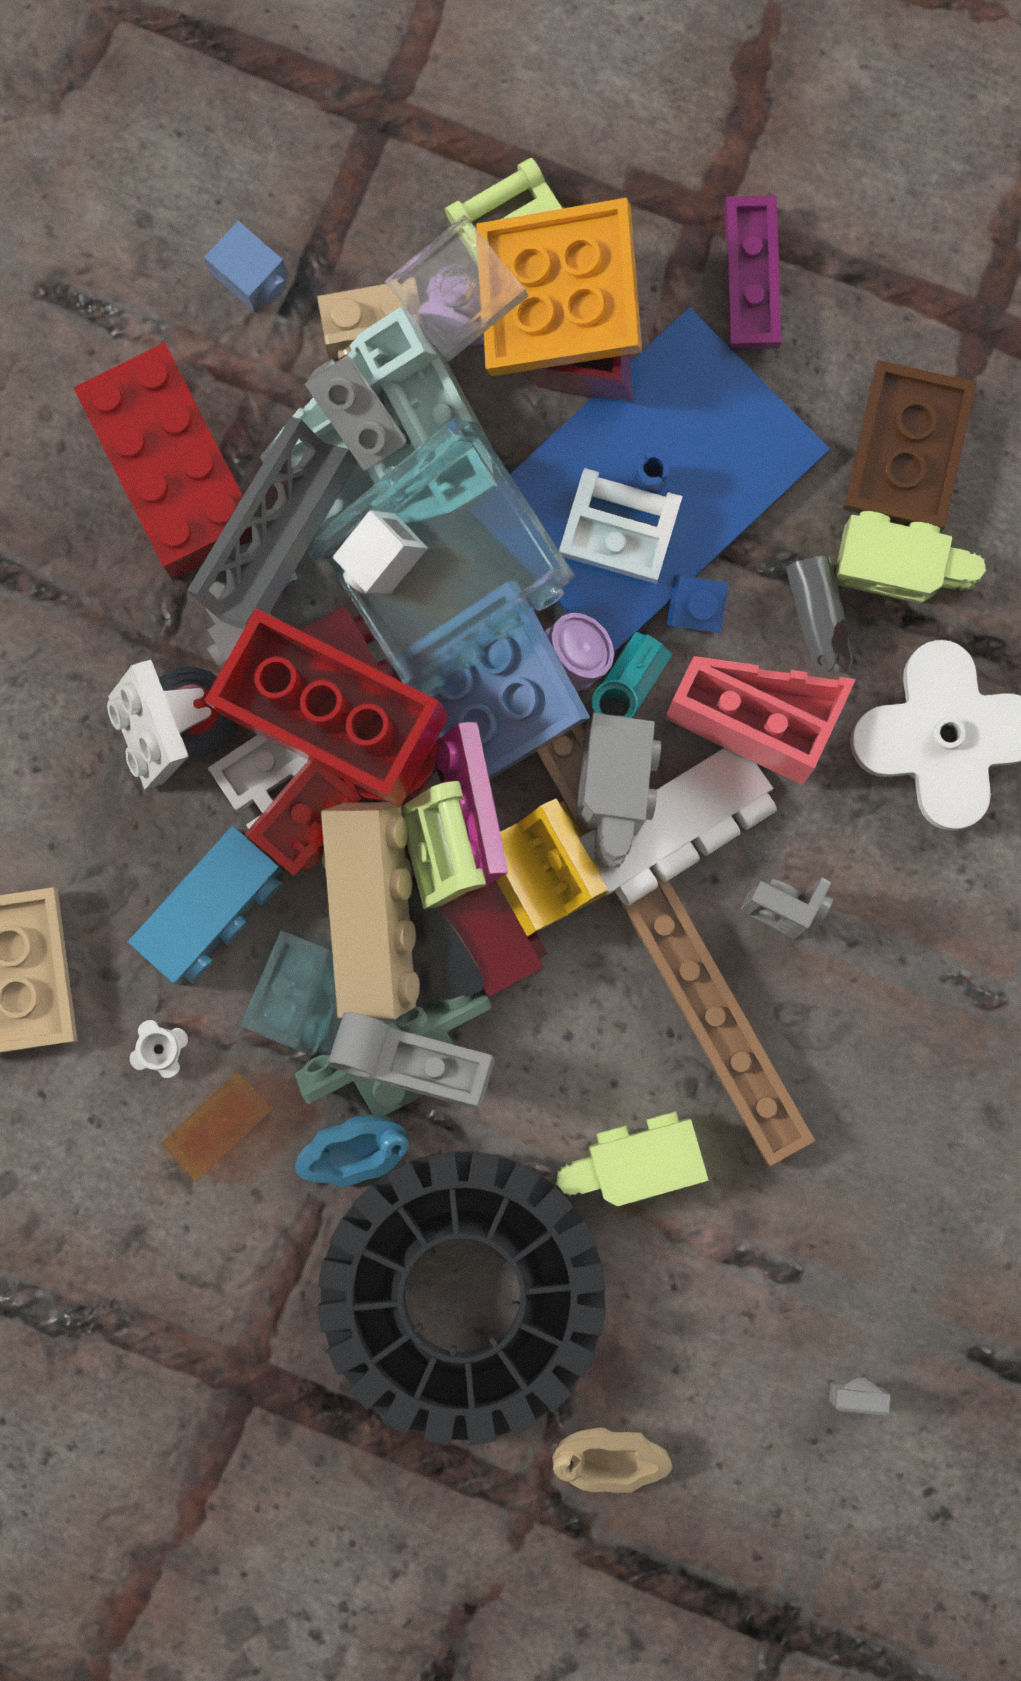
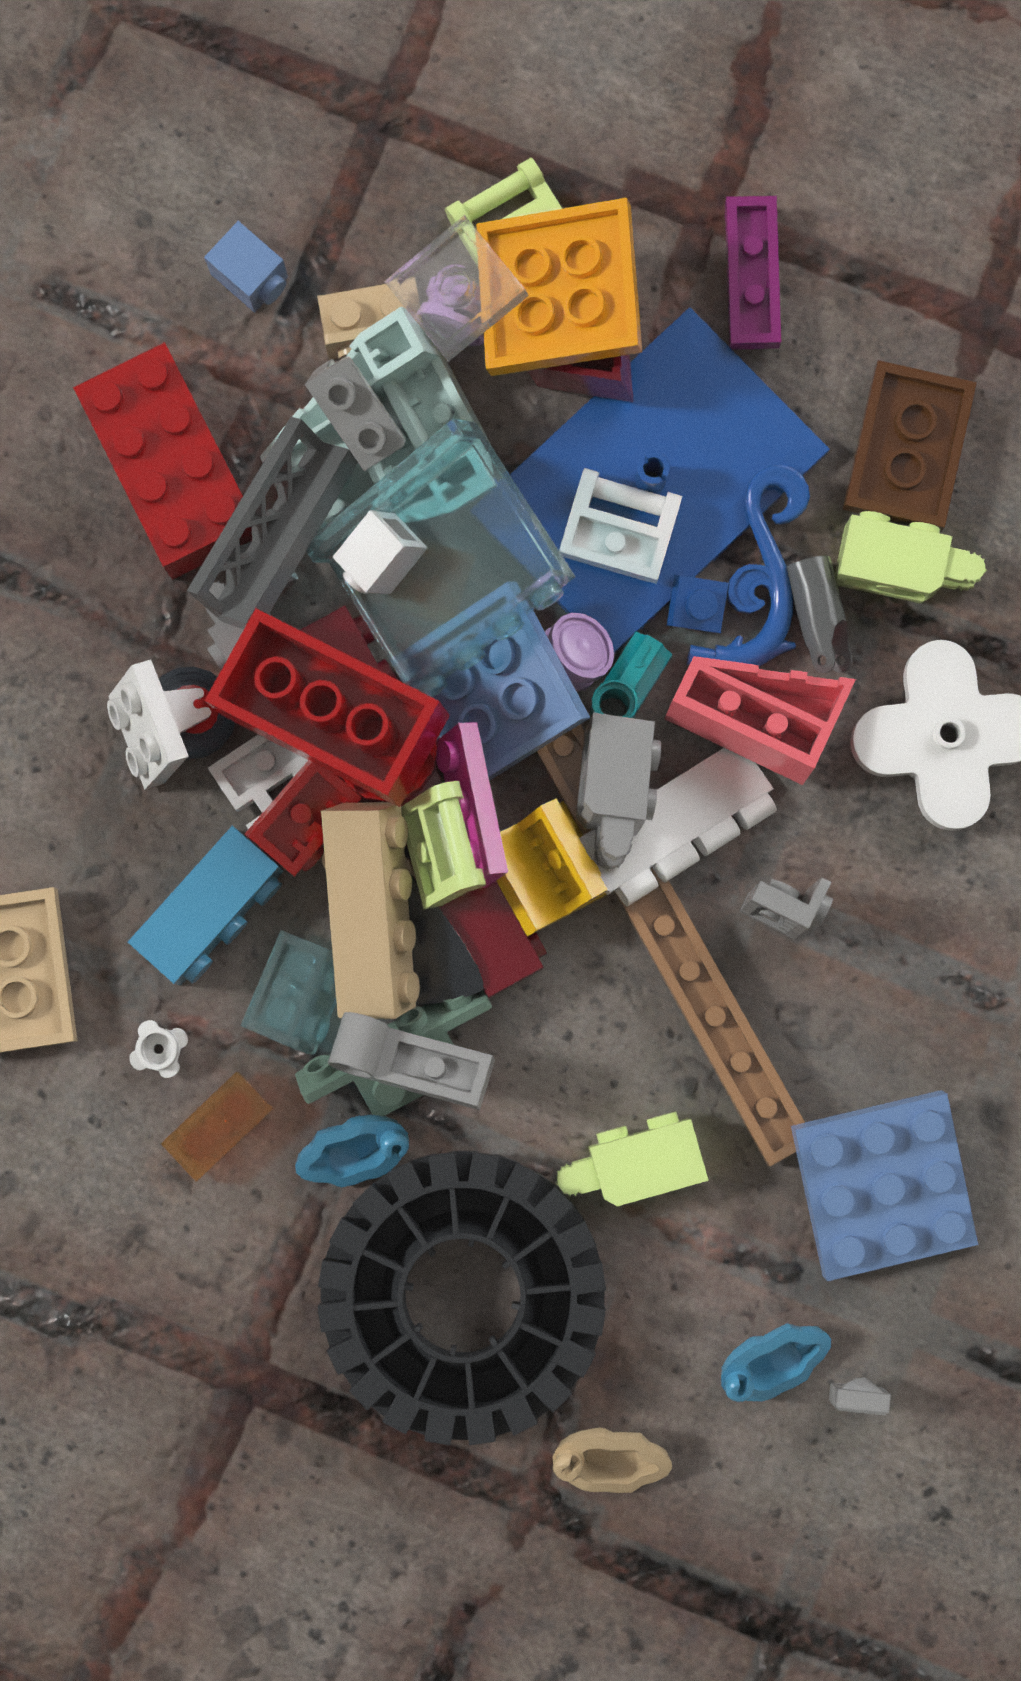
none -> blue plant [686,465,810,667]
none -> dark azure arm [721,1323,831,1402]
none -> medium blue plate [791,1090,978,1281]

